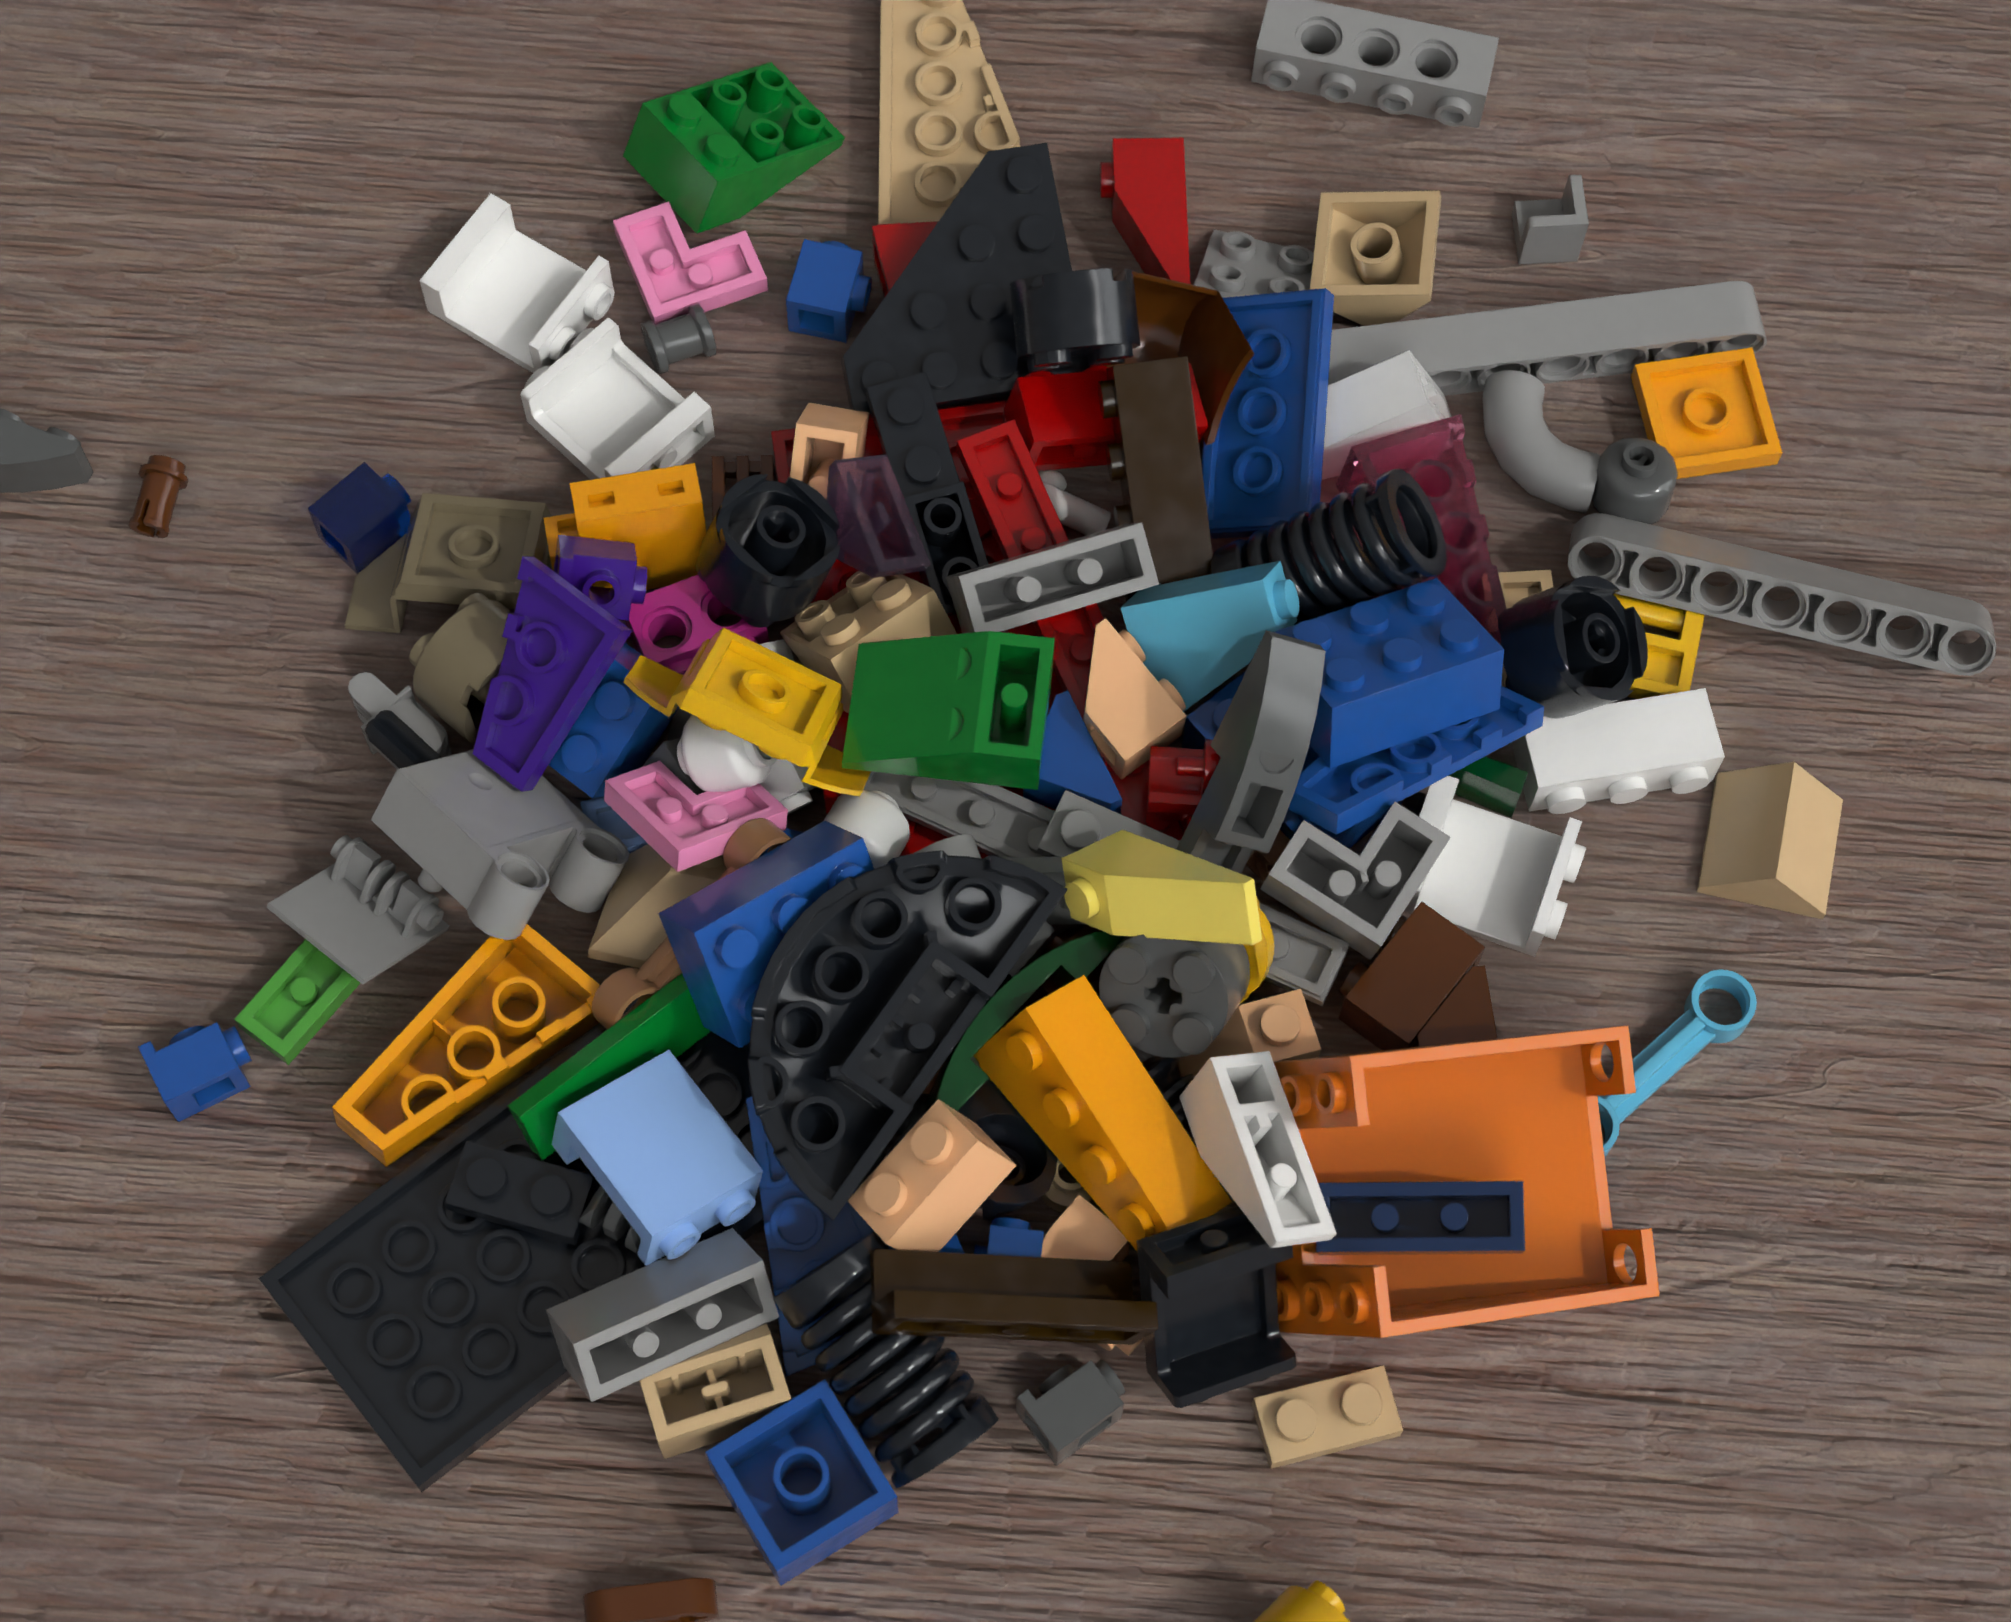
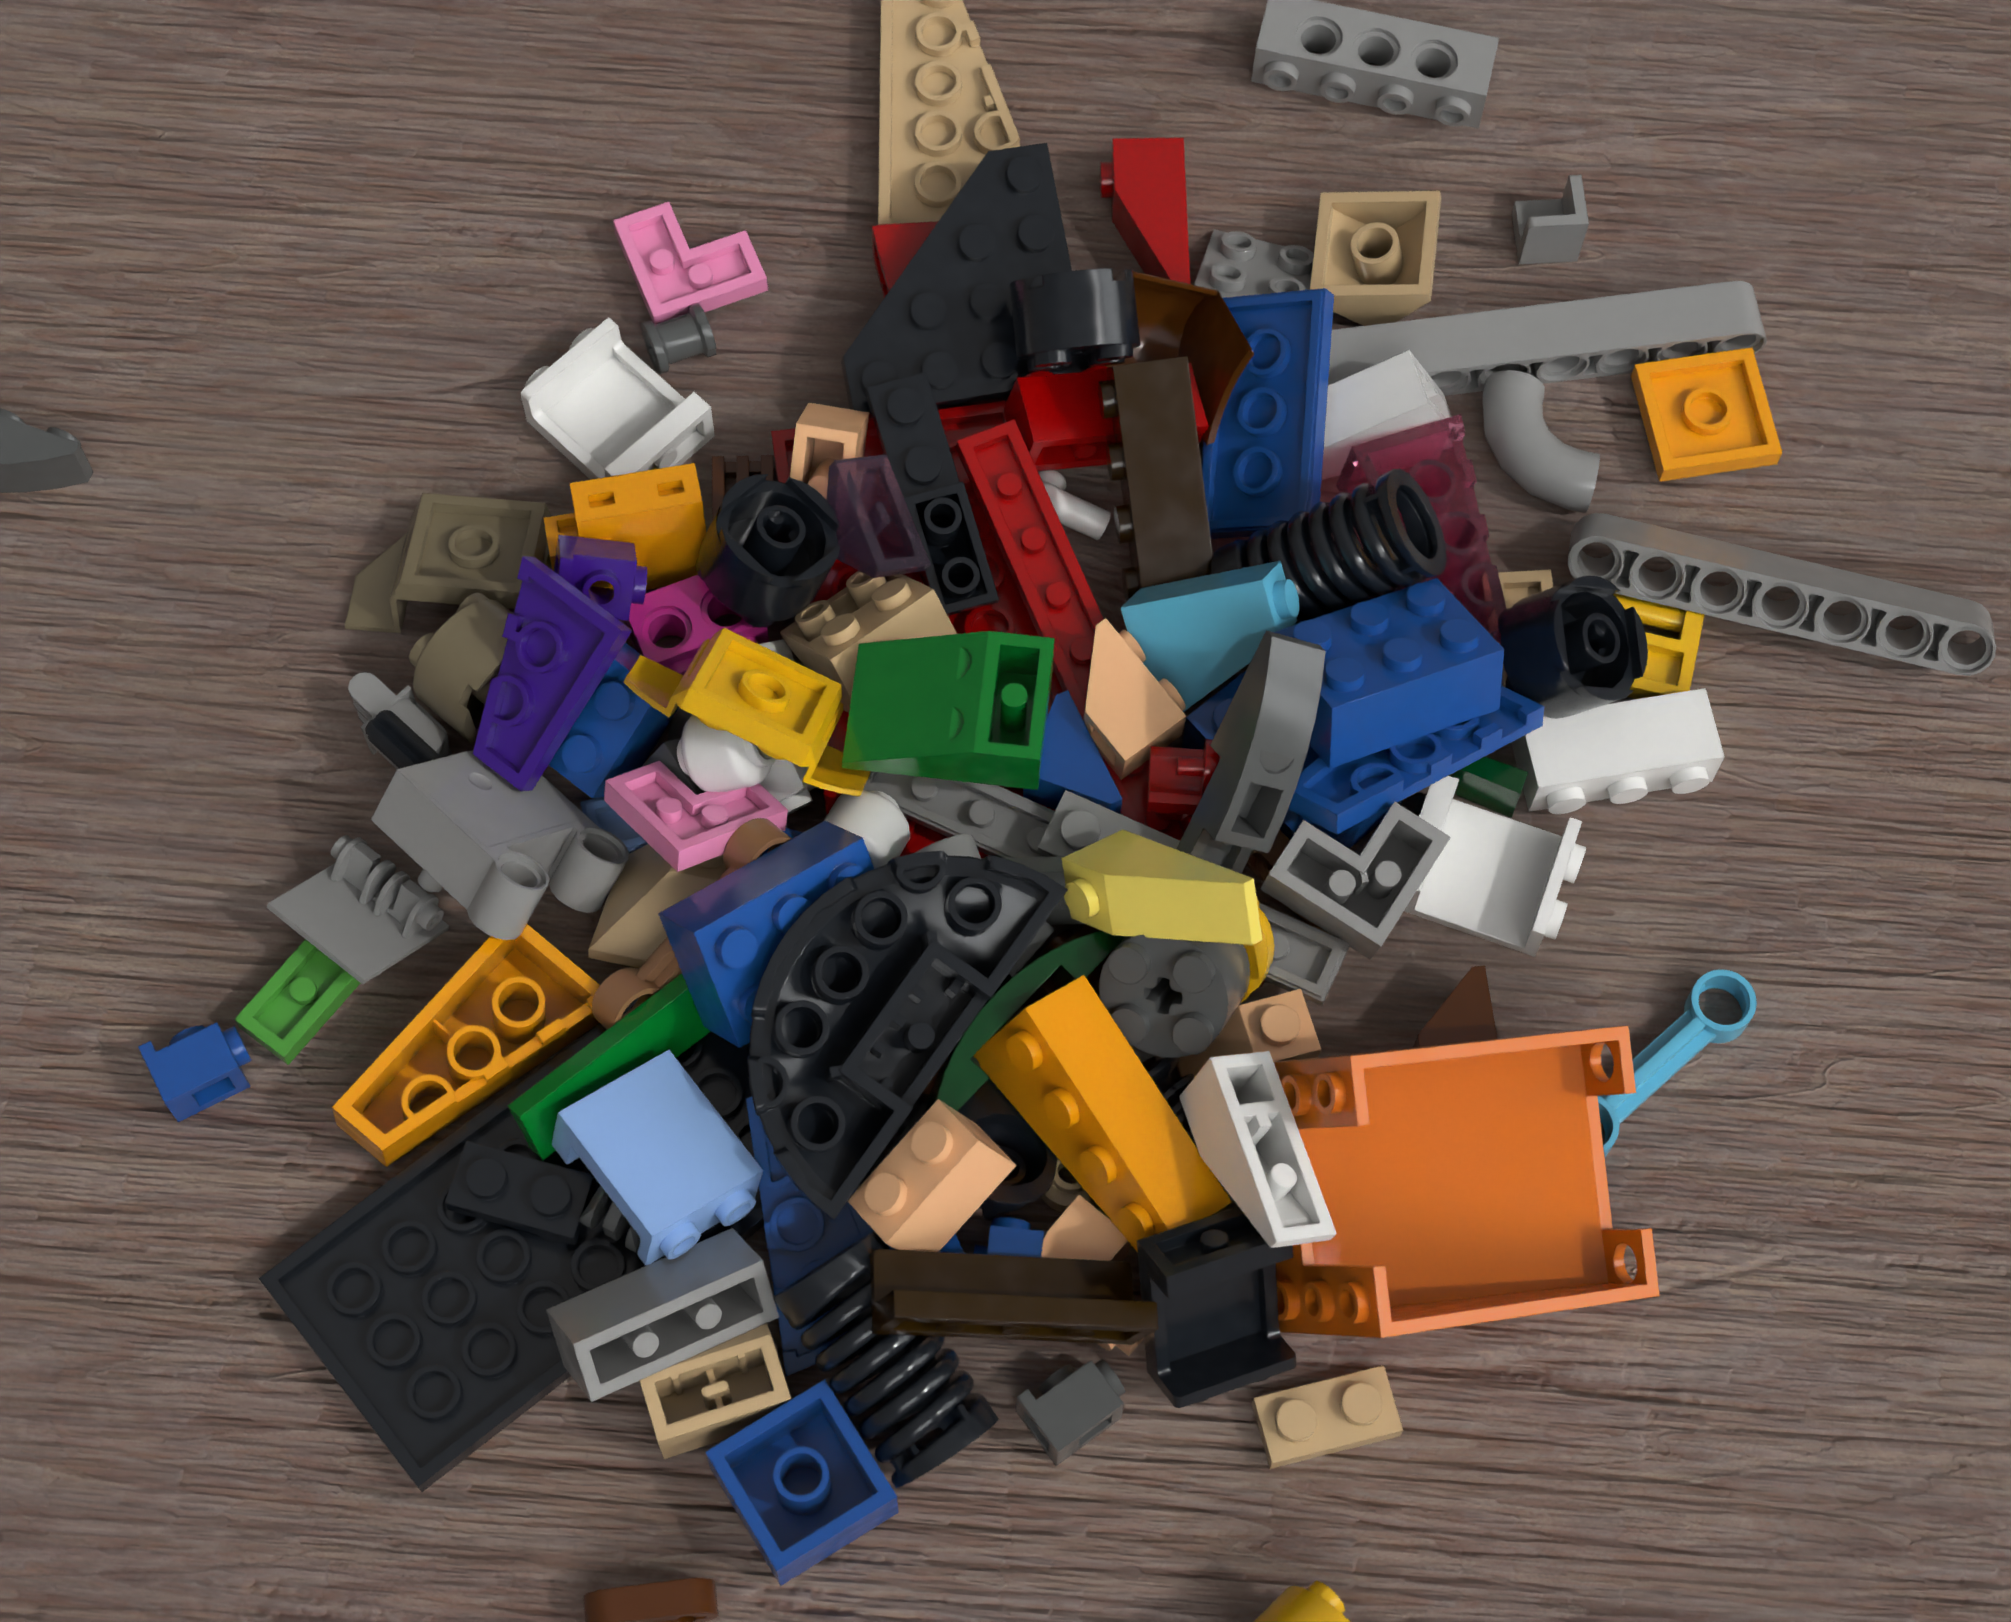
reddish brown pin [128,455,189,538] -> none
clear blue brick [308,462,411,574] -> none
white panel [419,193,614,373] -> none
green slope [623,62,845,234] -> none
blue brick [786,239,872,343] -> none
light grey brick [946,522,1159,633] -> none
dark blue brick [1316,1181,1525,1255] -> none
reddish brown brick [1338,901,1485,1051] -> none
dark grey head [1592,437,1678,525] -> none
tan slope [1696,762,1843,919] -> none

